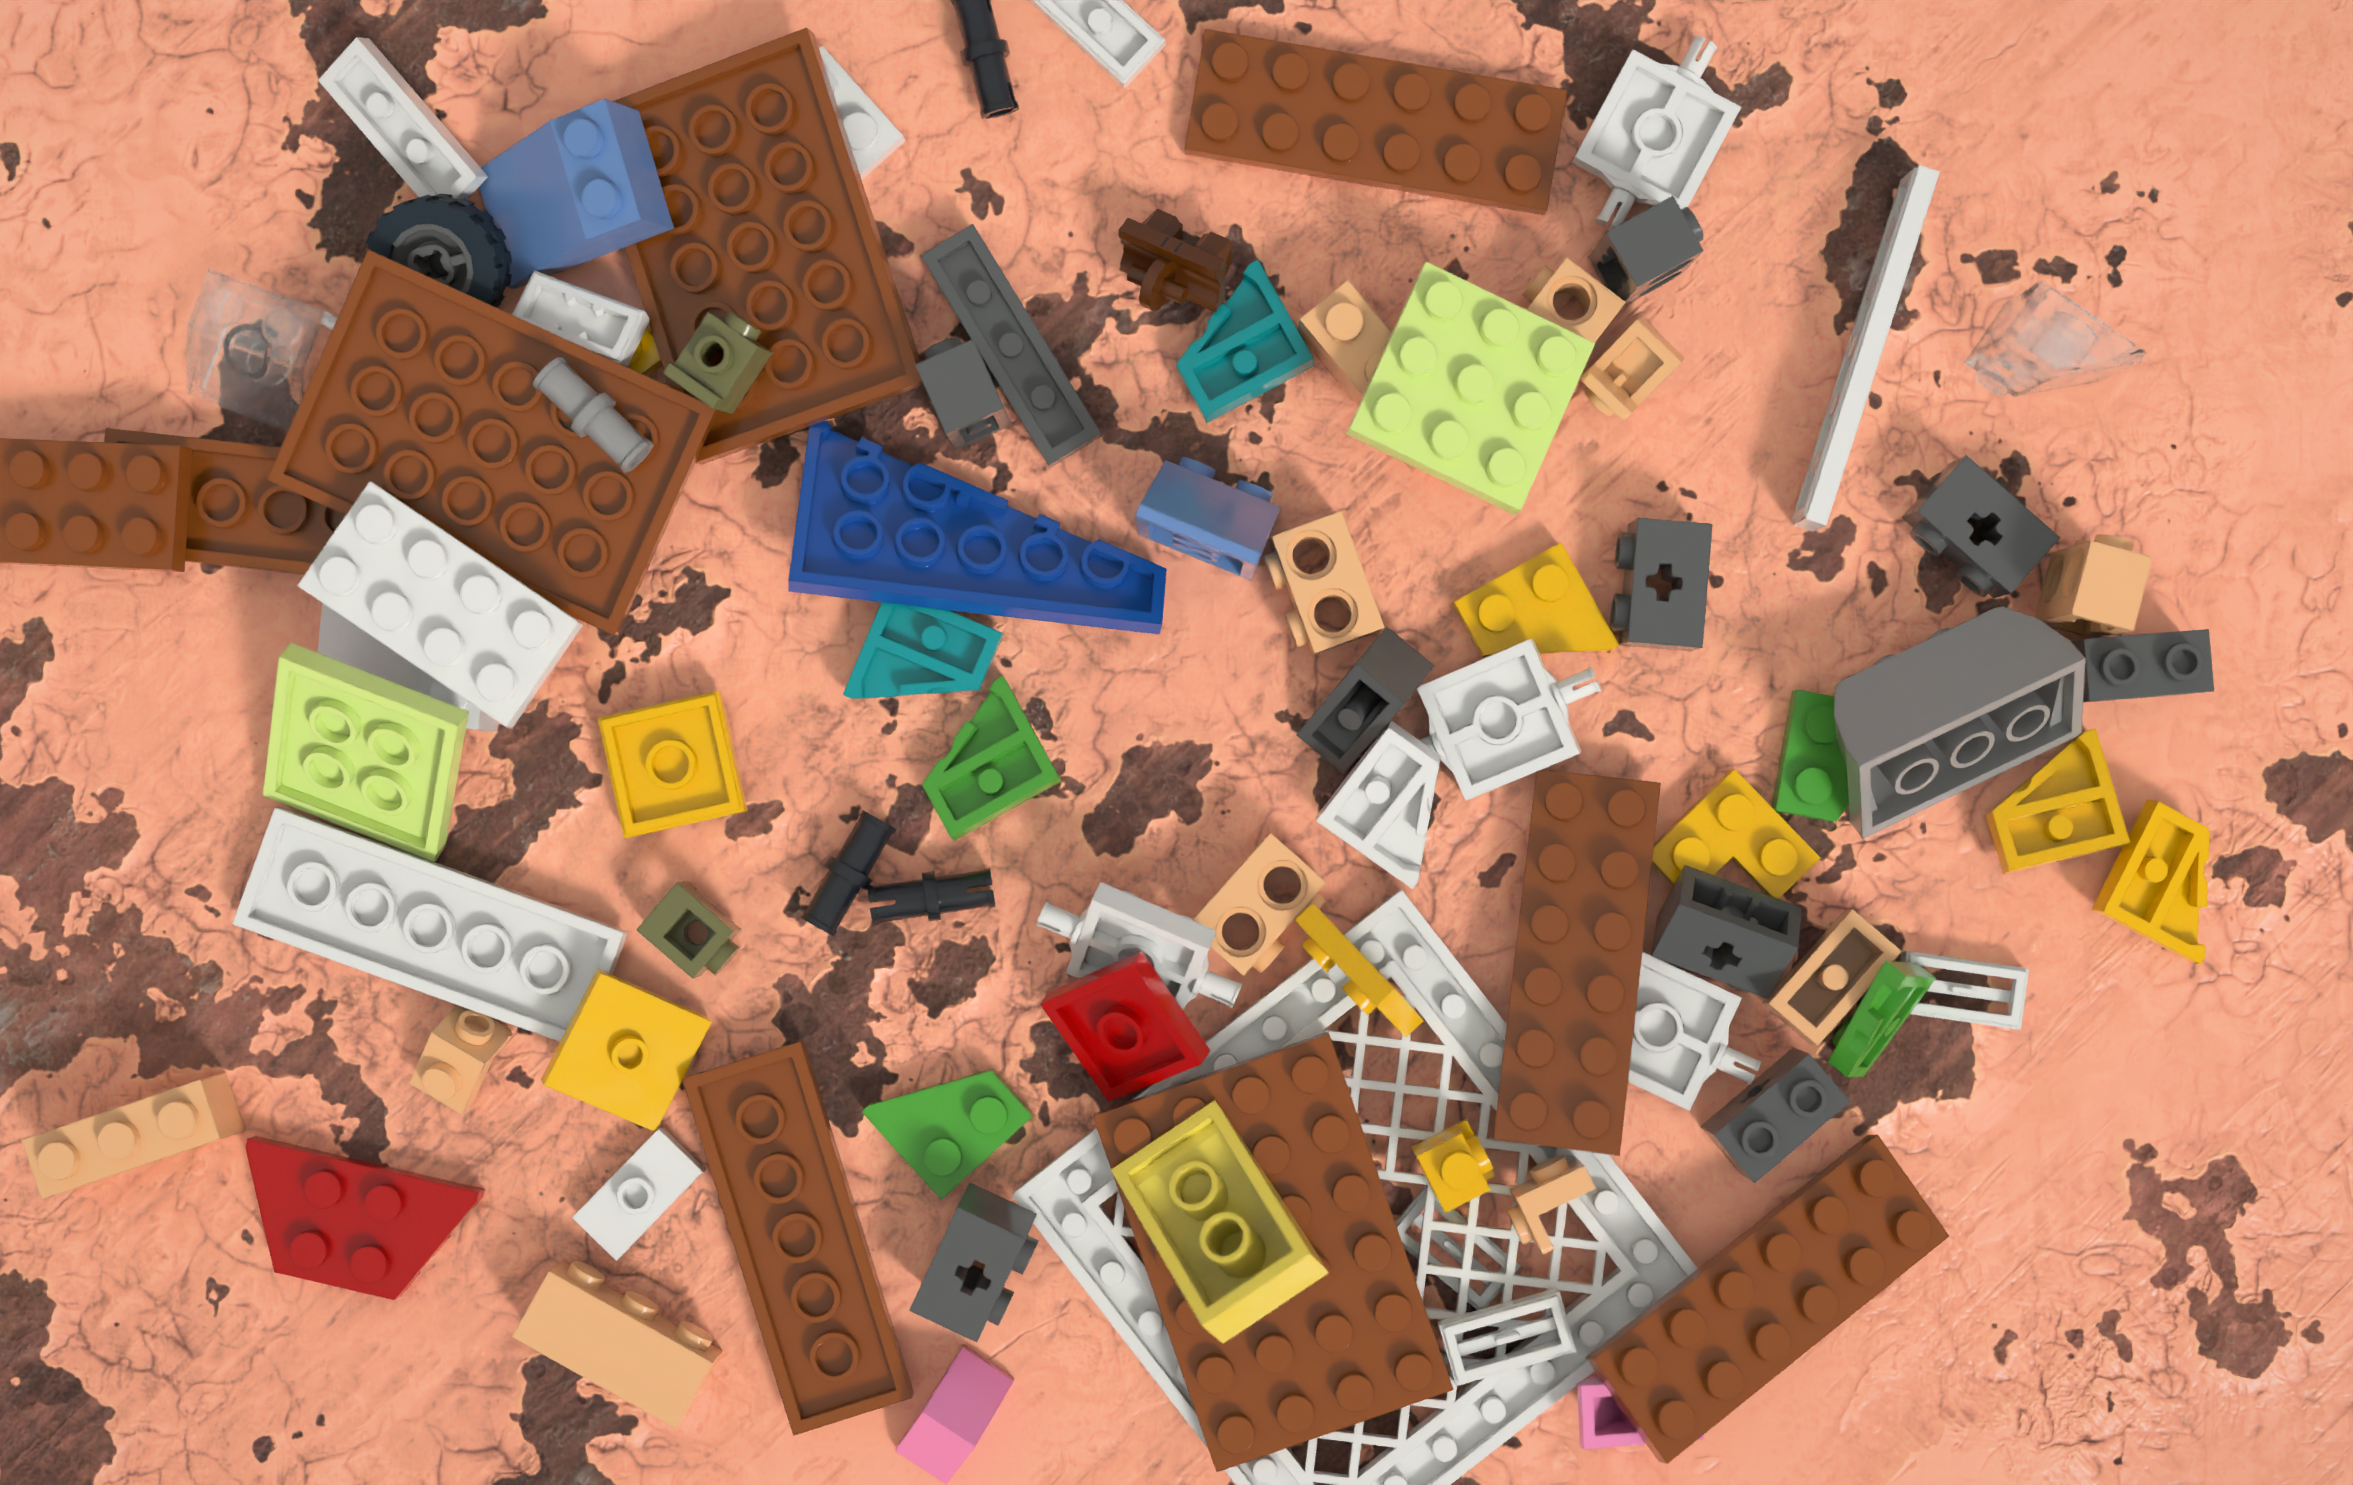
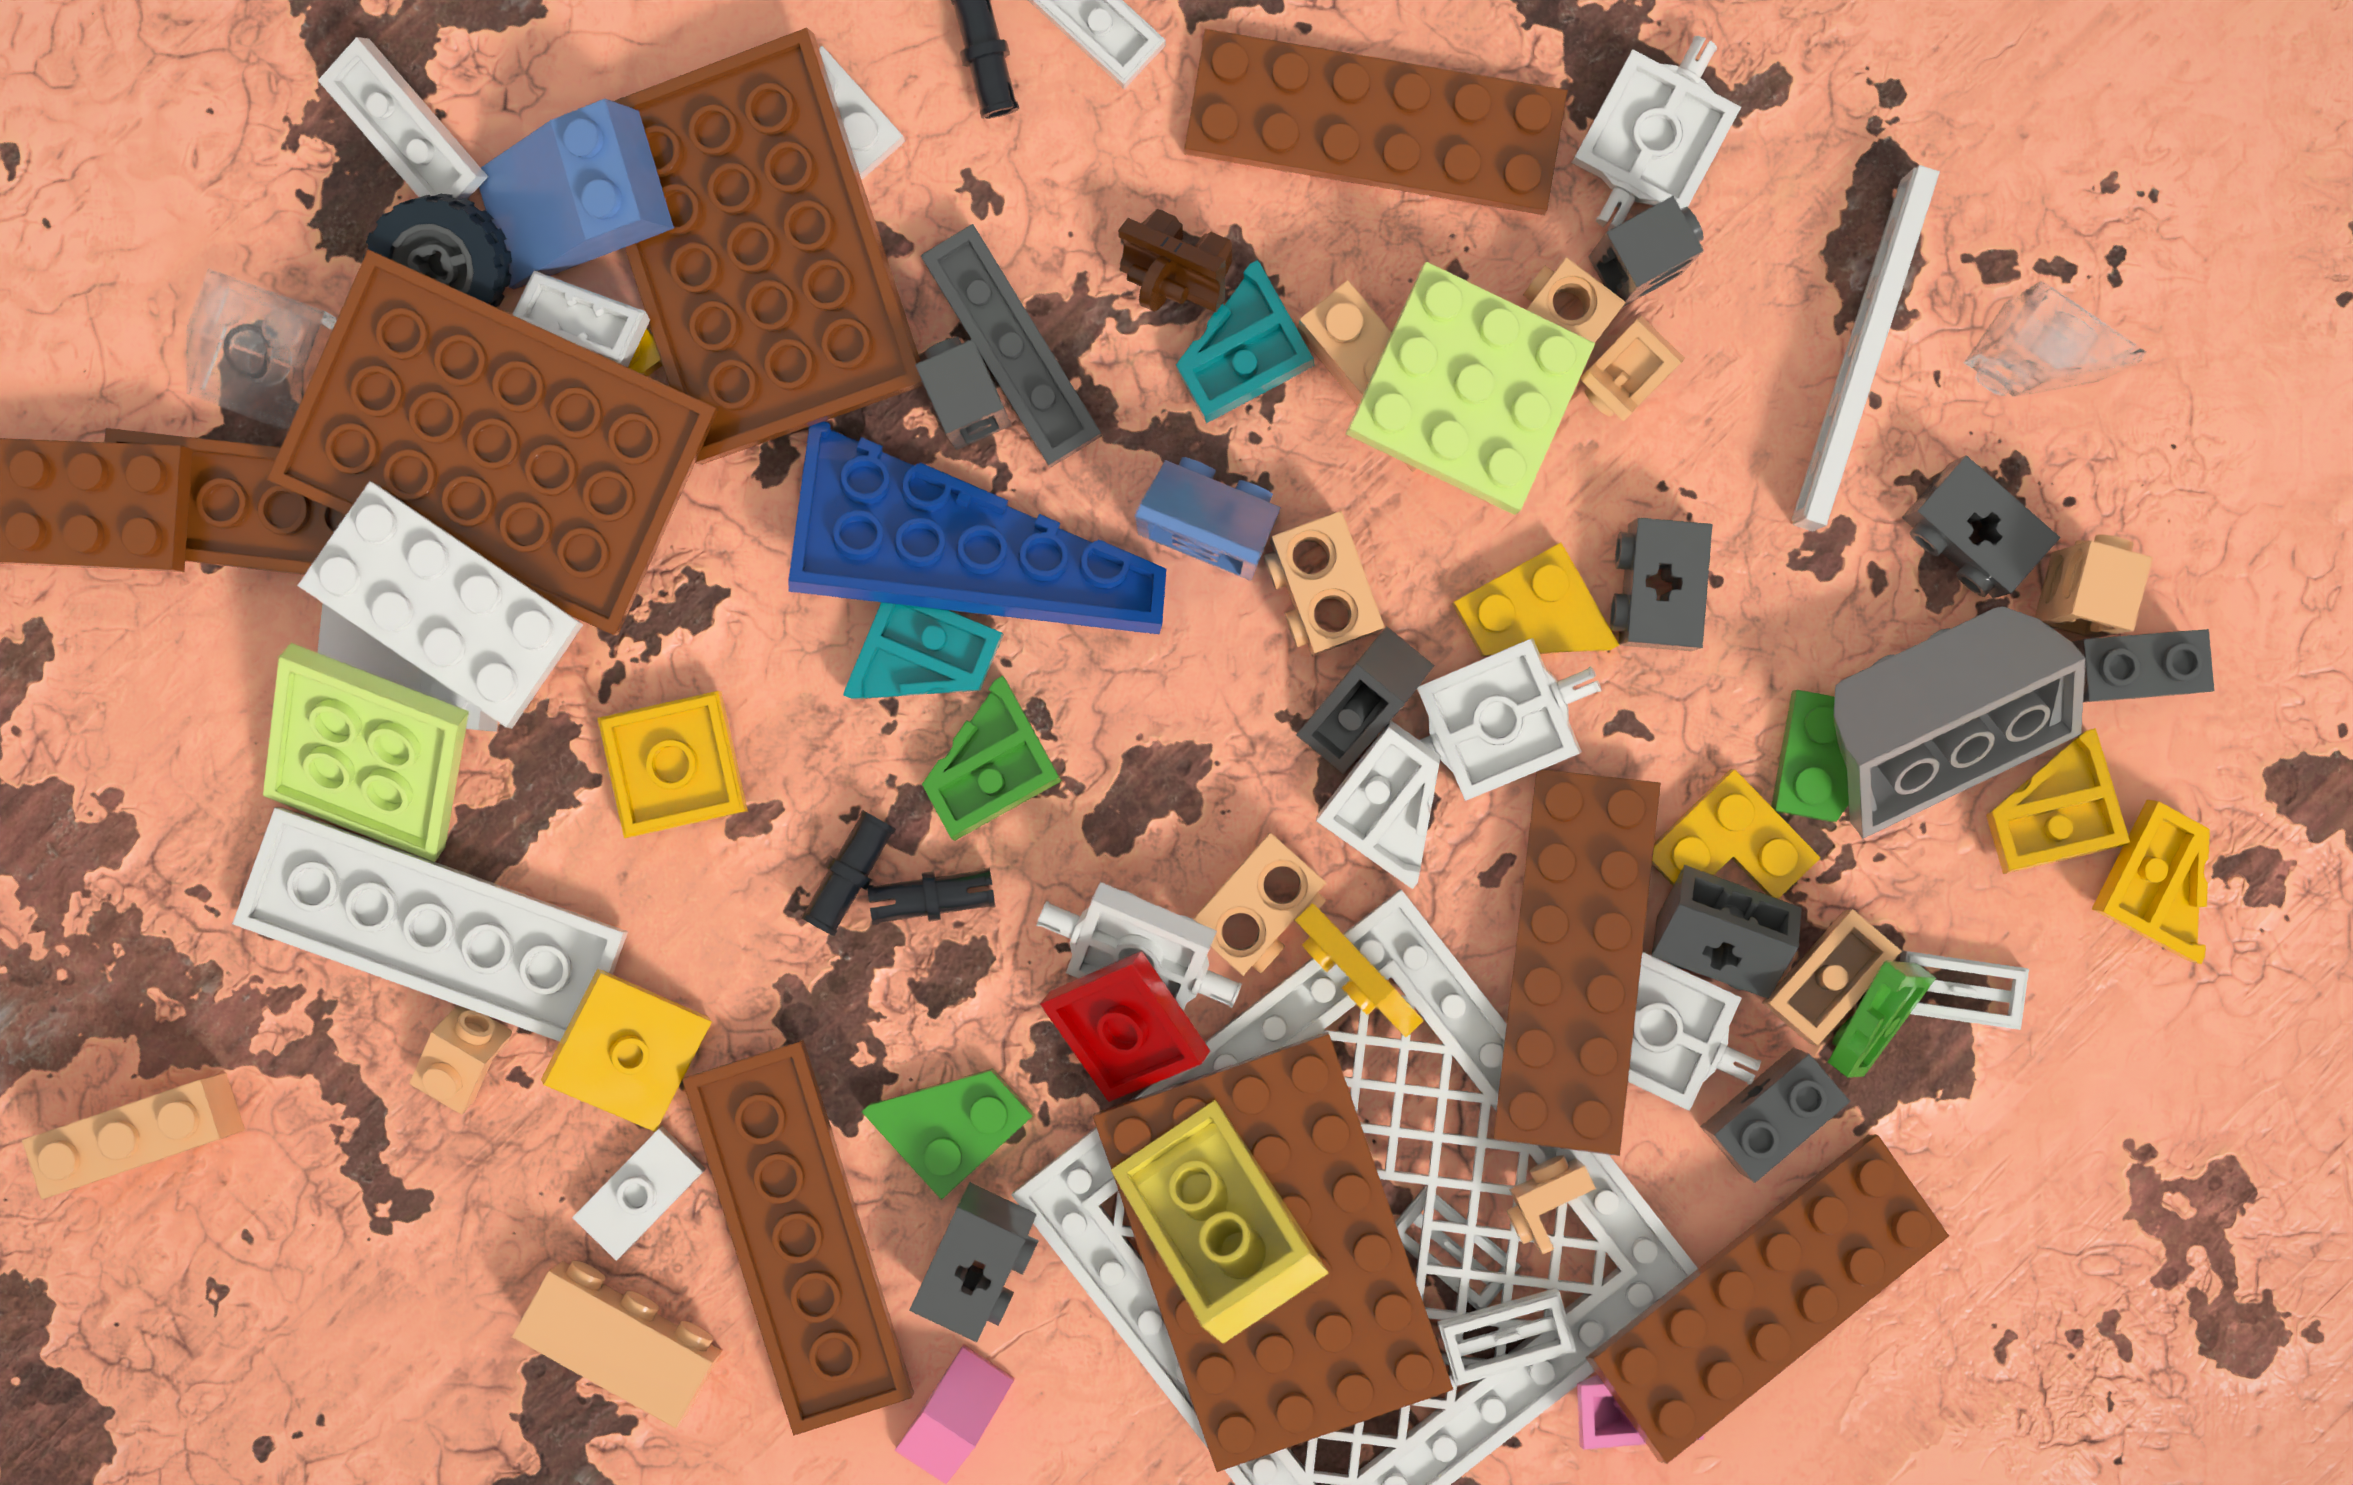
red wing [245,1136,485,1300] -> none
light grey pin [533,357,654,473] -> none
olive brick [636,881,741,979] -> none
olive brick [663,310,773,414] -> none
yellow brick [1411,1119,1495,1213] -> none

